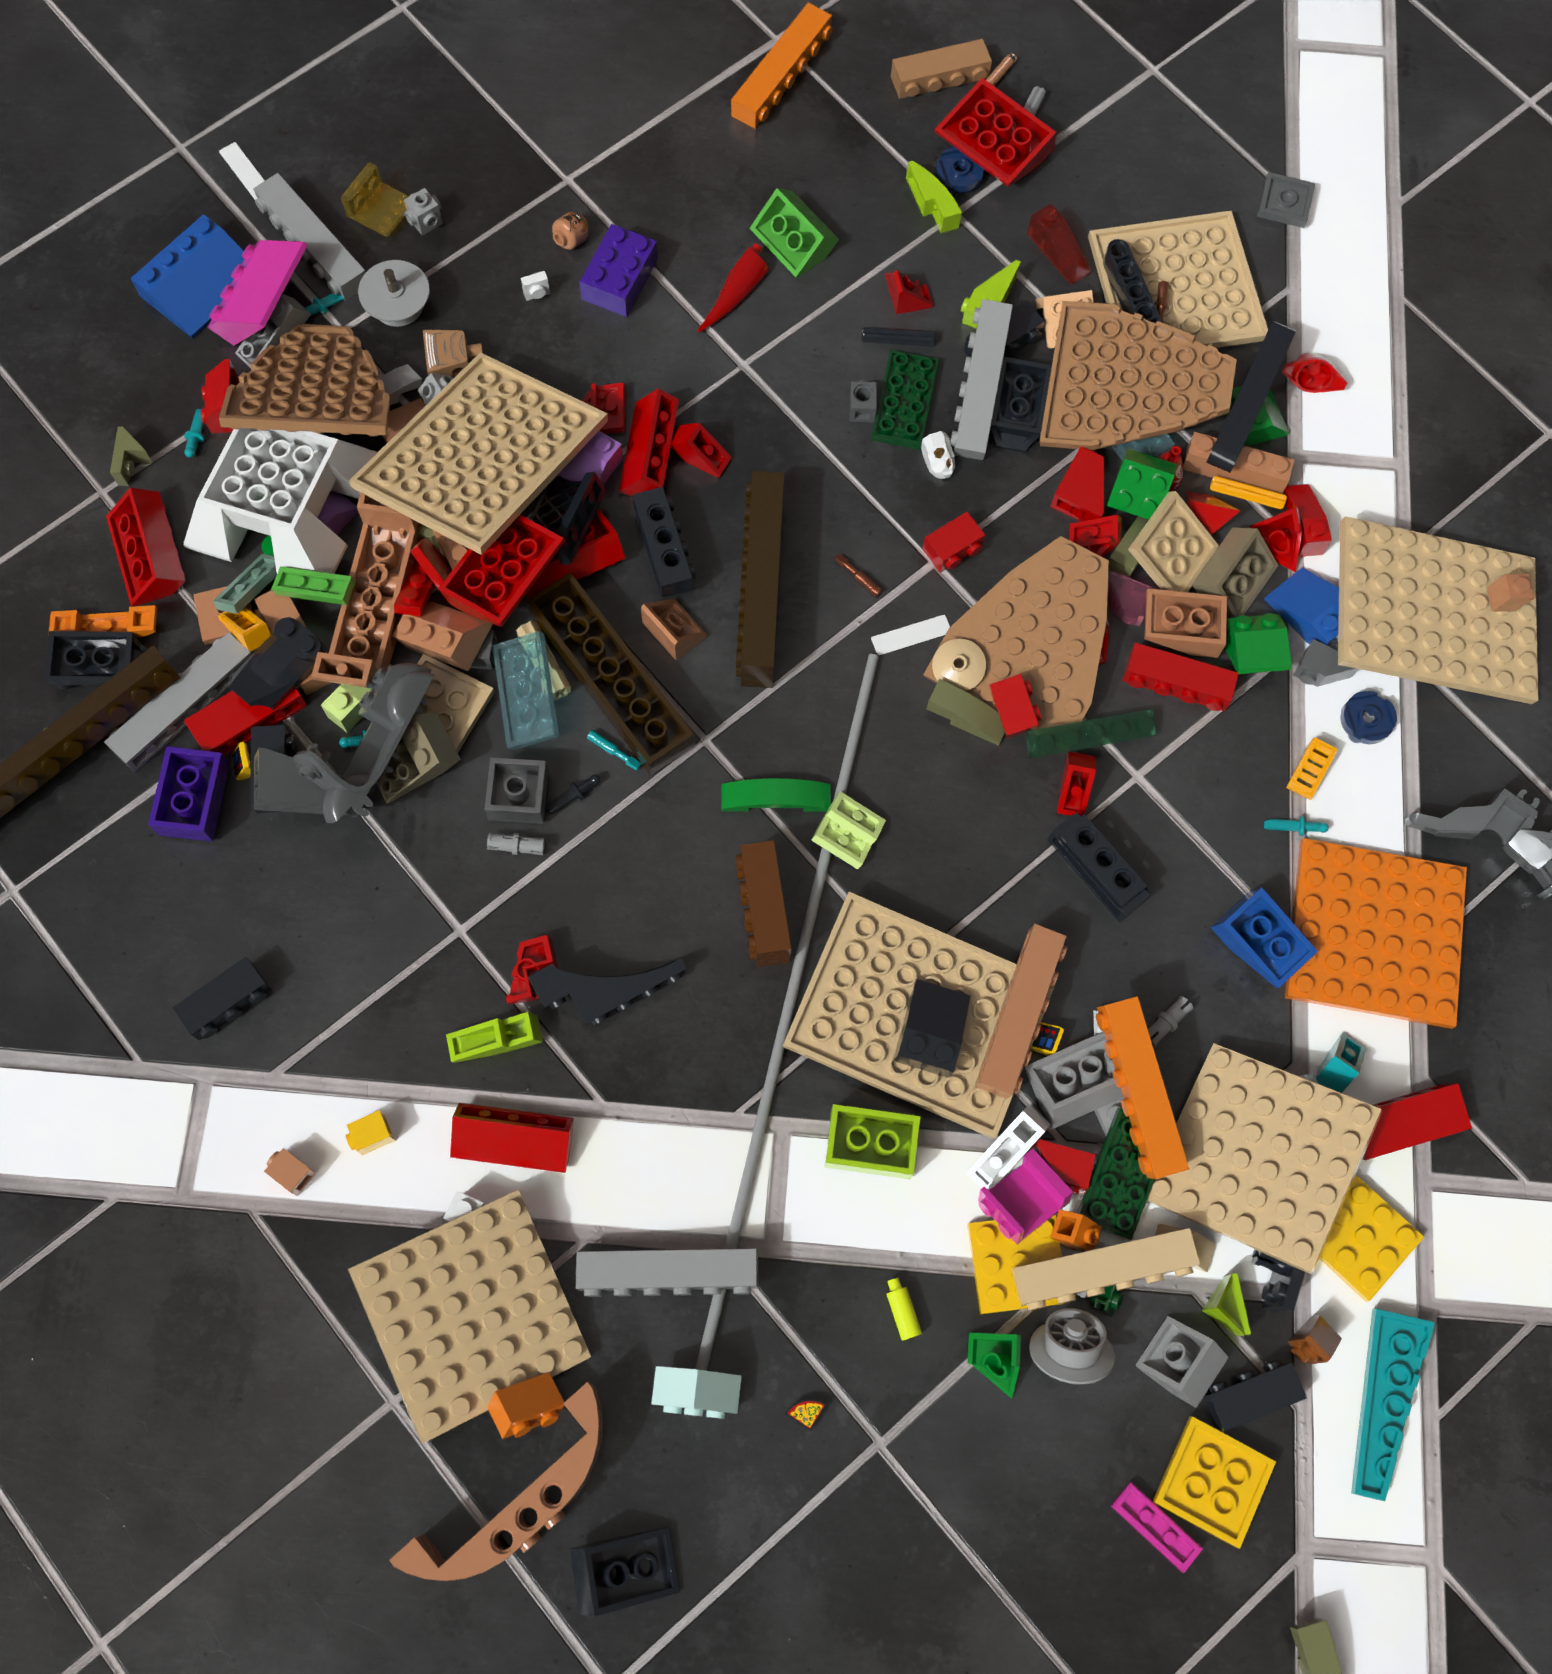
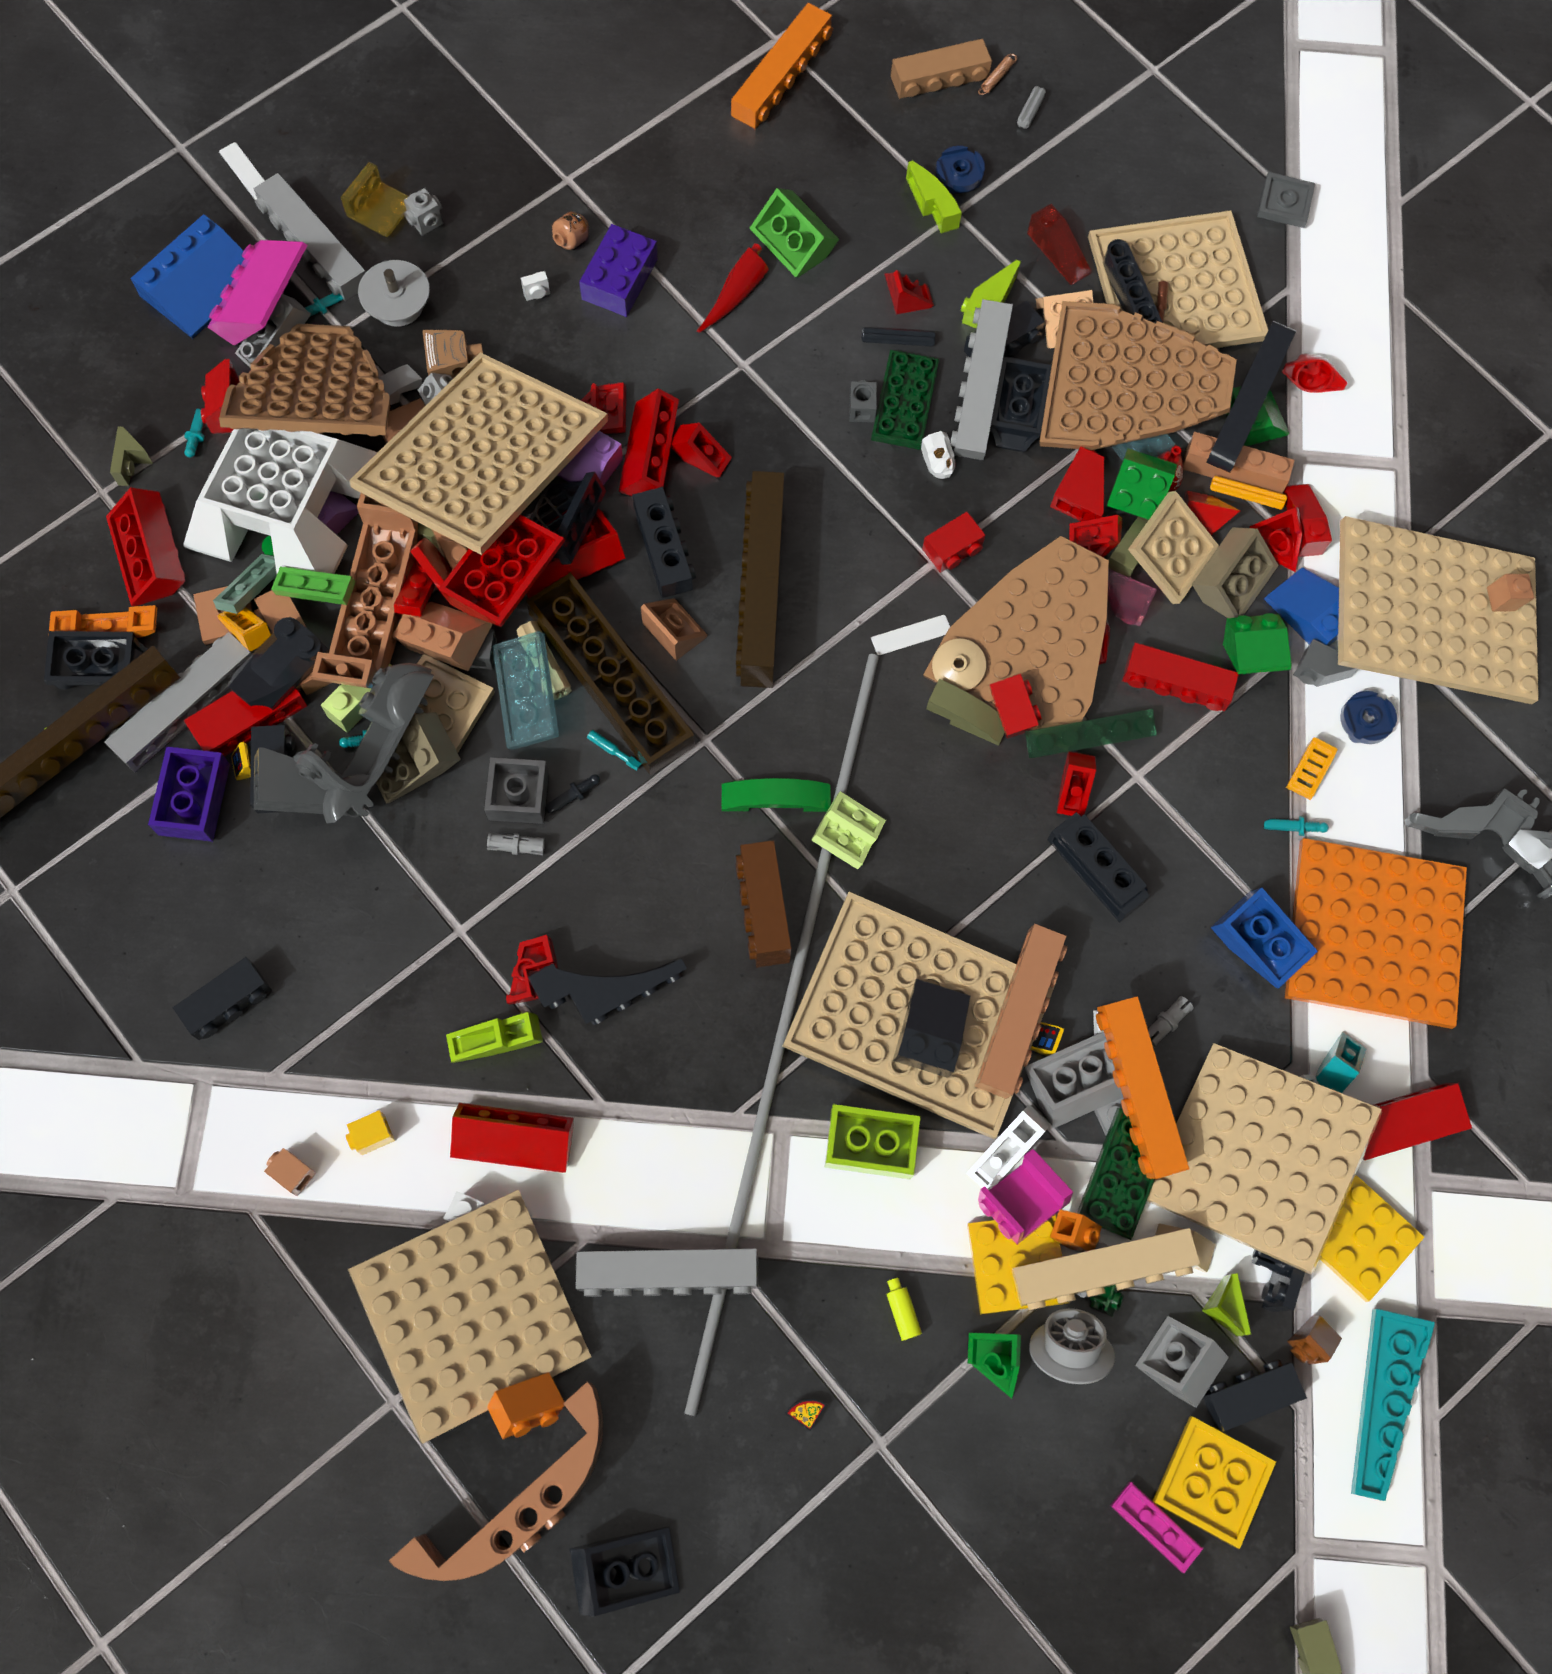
light aqua brick [651,1366,741,1419] -> none
copper piece [834,554,883,598] -> none
red slope [935,78,1056,187] -> none
red slope [1033,1139,1095,1195] -> none
nougat slope [1144,588,1227,658] -> none

